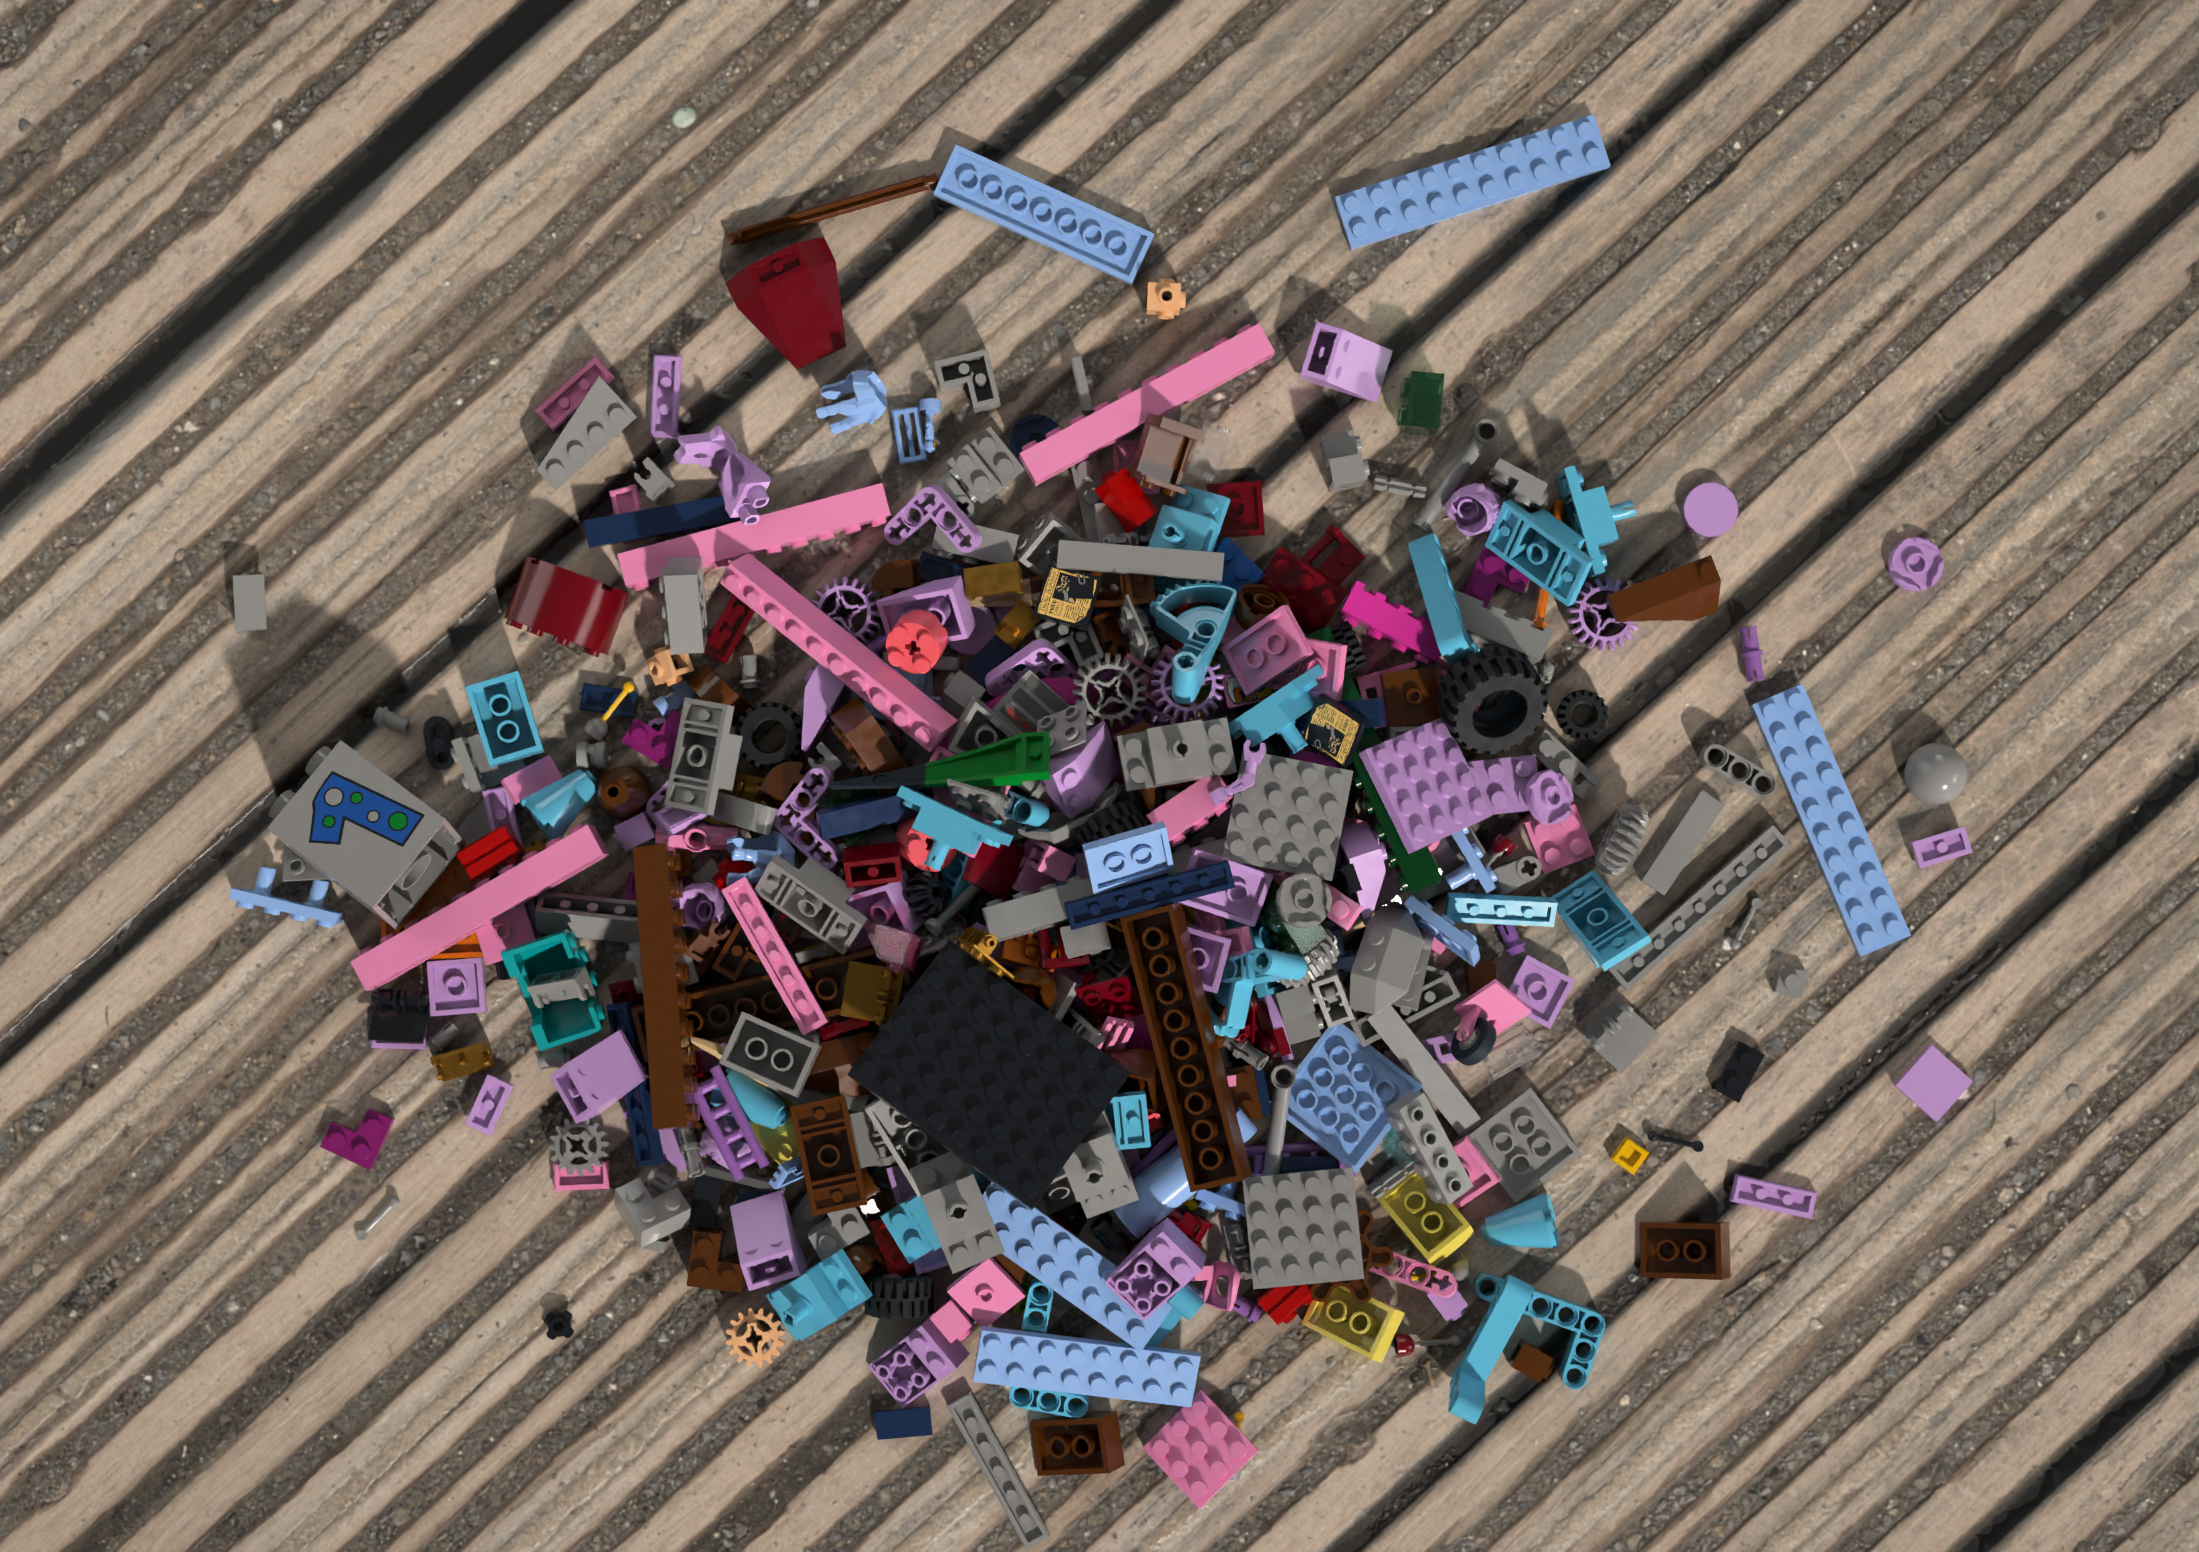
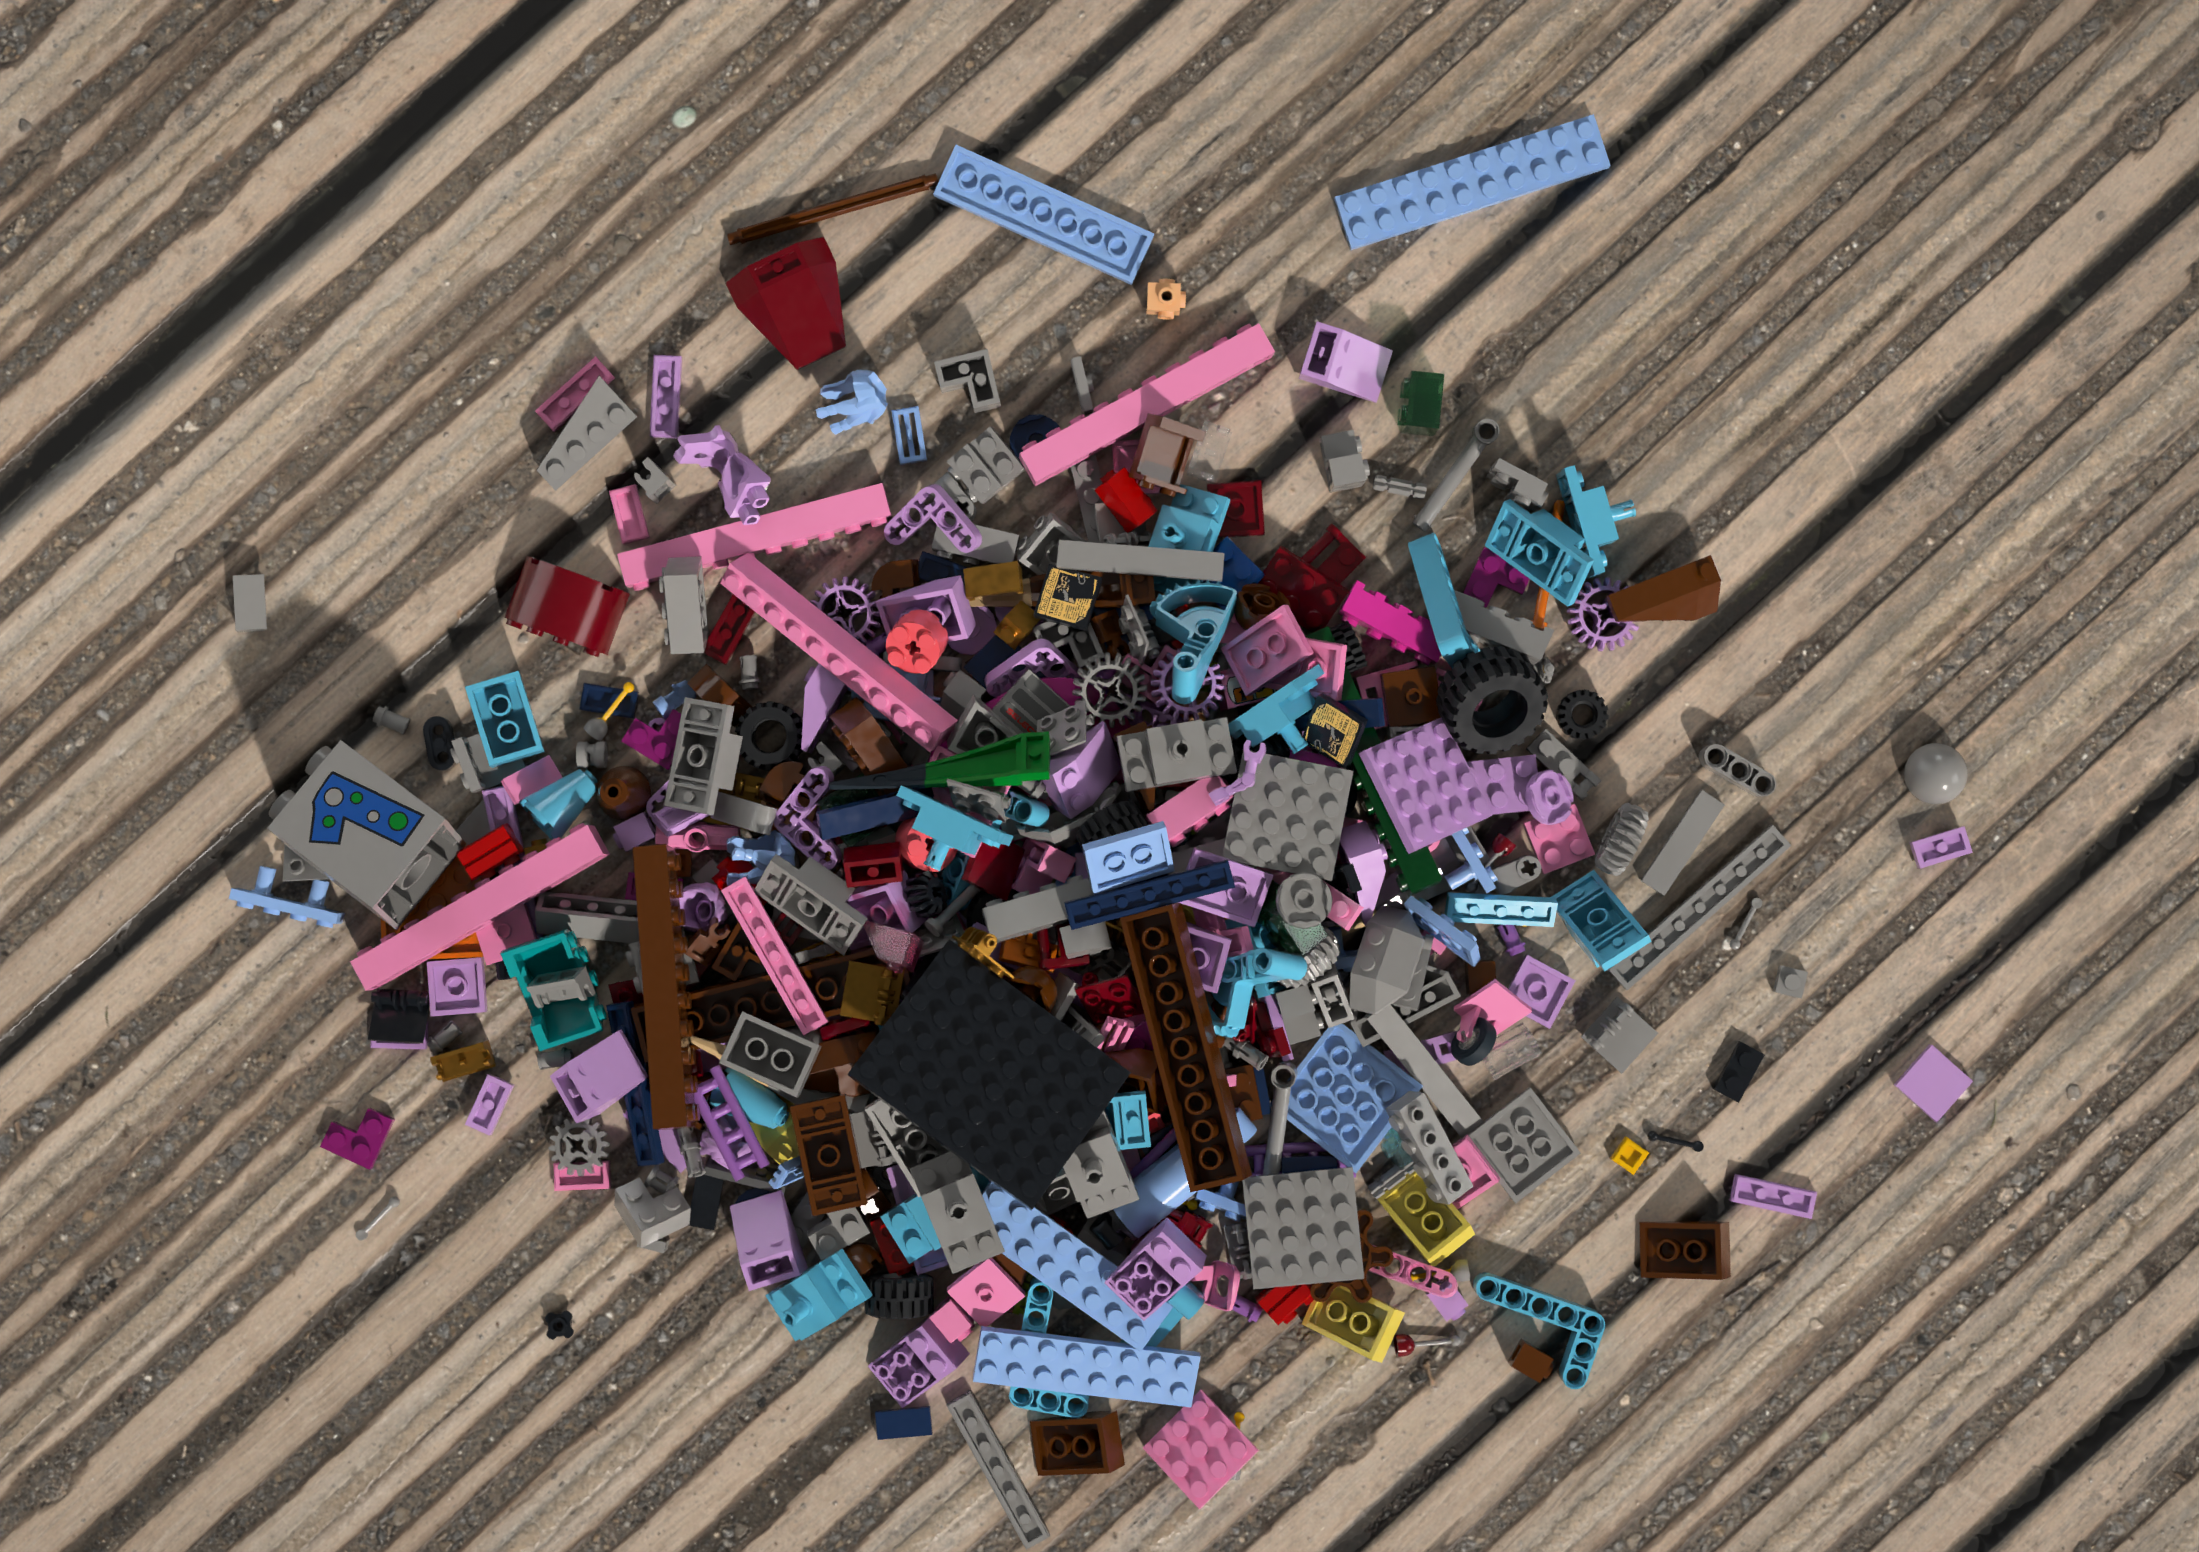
dark blue tile [584,496,741,548] -> none
light nougat brick [646,645,694,687] -> none
reddish brown brick [687,1227,746,1293] -> none
light nougat gear [725,1306,786,1368] -> none
light blue piece [919,398,941,453] -> none
lavender hair [1444,483,1503,536] -> none
medium azure beam [1448,1274,1534,1424] -> none
medium azure cone [1481,1193,1559,1248] -> none
lavender tile [1682,482,1738,537] -> none
medium lavender pin [1739,625,1765,682] -> none
light blue plate [1750,684,1911,957] -> none
lavender tile [1887,537,1944,592] -> none

